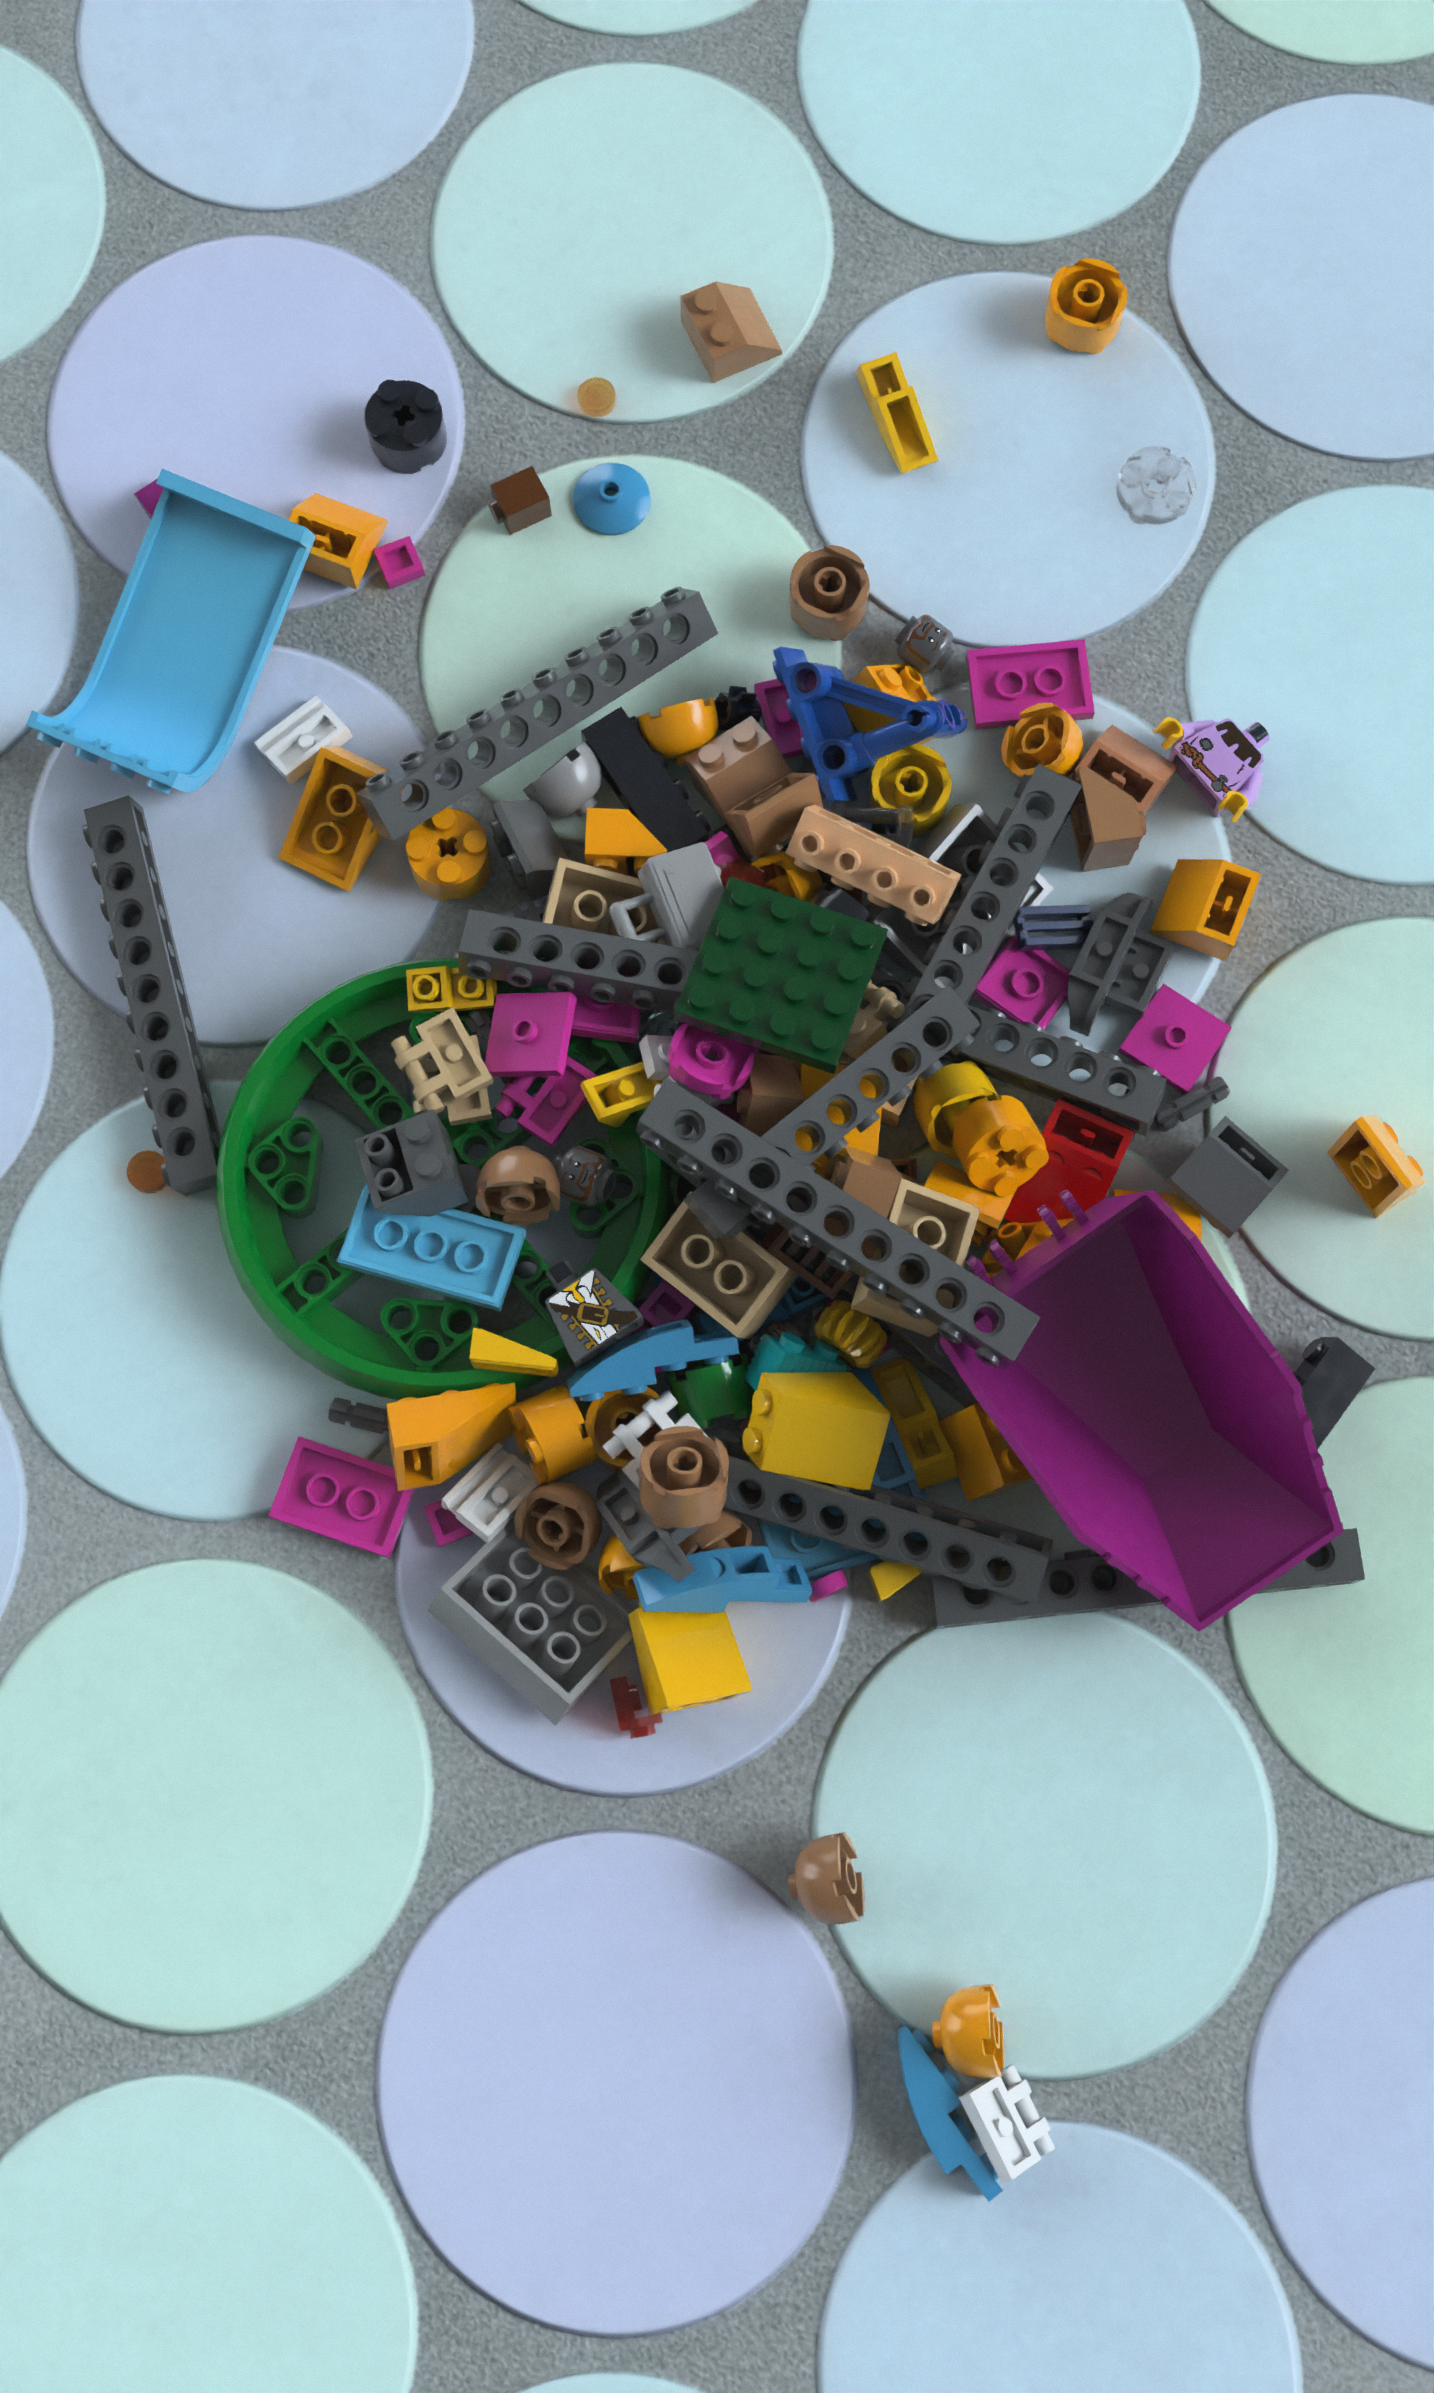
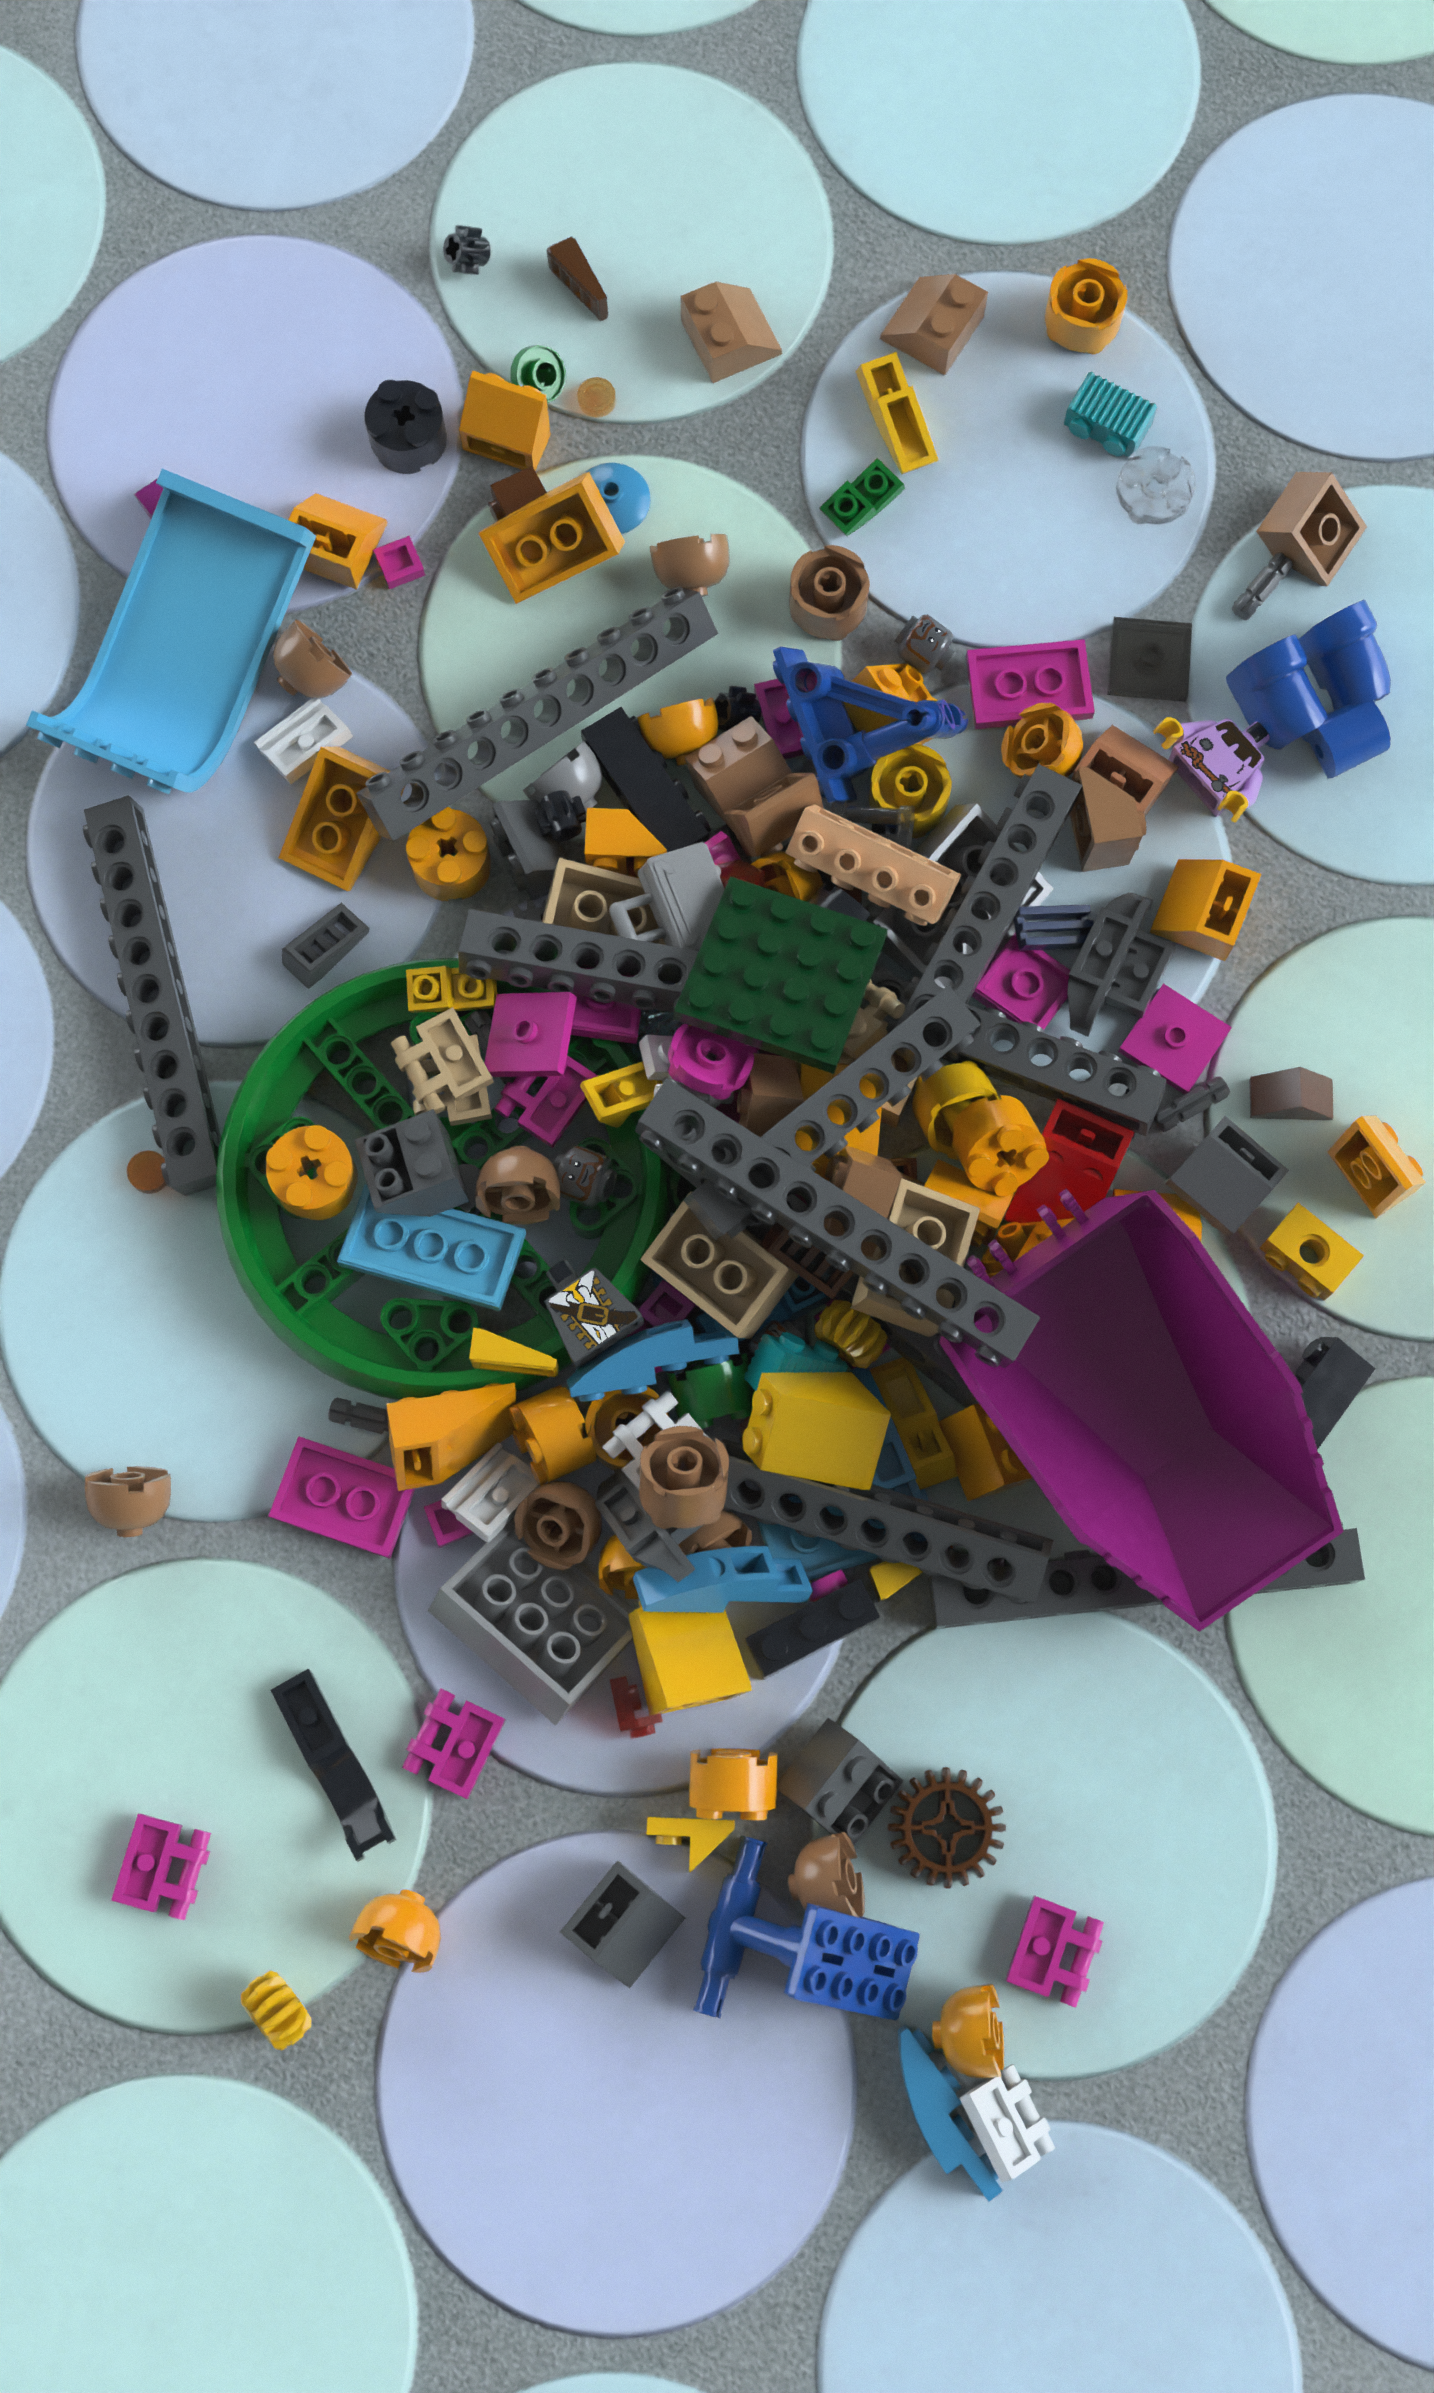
none -> medium nougat cylinder [85,1466,171,1537]
none -> dark pink plate [111,1813,211,1920]
none -> yellow gear [241,1970,312,2051]
none -> light orange brick [266,1125,358,1220]
none -> black piece [270,1668,397,1862]
none -> medium nougat cylinder [273,620,352,698]
none -> dark grey slope [282,902,369,989]
none -> light orange cylinder [349,1890,441,1973]
none -> dark pink plate [402,1688,506,1799]
none -> black gear [443,225,491,275]
none -> light orange slope [459,371,551,471]
none -> light orange slope [478,471,625,604]
none -> green plate [510,345,566,403]
none -> black gear [535,790,586,842]
none -> reddish brown slope [546,236,608,321]
none -> dark grey slope [560,1861,686,1988]
none -> yellow slope [646,1817,735,1873]
none -> medium nougat cylinder [650,534,730,597]
none -> light orange brick [689,1748,778,1820]
none -> blue plate [693,1835,920,2021]
none -> black brick [745,1579,880,1680]
none -> dark grey slope [777,1718,904,1846]
none -> green slope [819,458,905,536]
none -> medium nougat slope [880,274,988,375]
none -> reddish brown gear [887,1767,1006,1888]
none -> dark pink plate [1005,1895,1104,2008]
none -> teal brick [1064,372,1157,459]
none -> clear smoke plate [1107,617,1192,702]
none -> blue piece [1226,600,1391,779]
none -> dark grey axle [1232,553,1293,620]
none -> slope [1249,1067,1333,1120]
none -> medium nougat slope [1256,472,1367,586]
none -> yellow brick [1260,1203,1364,1301]

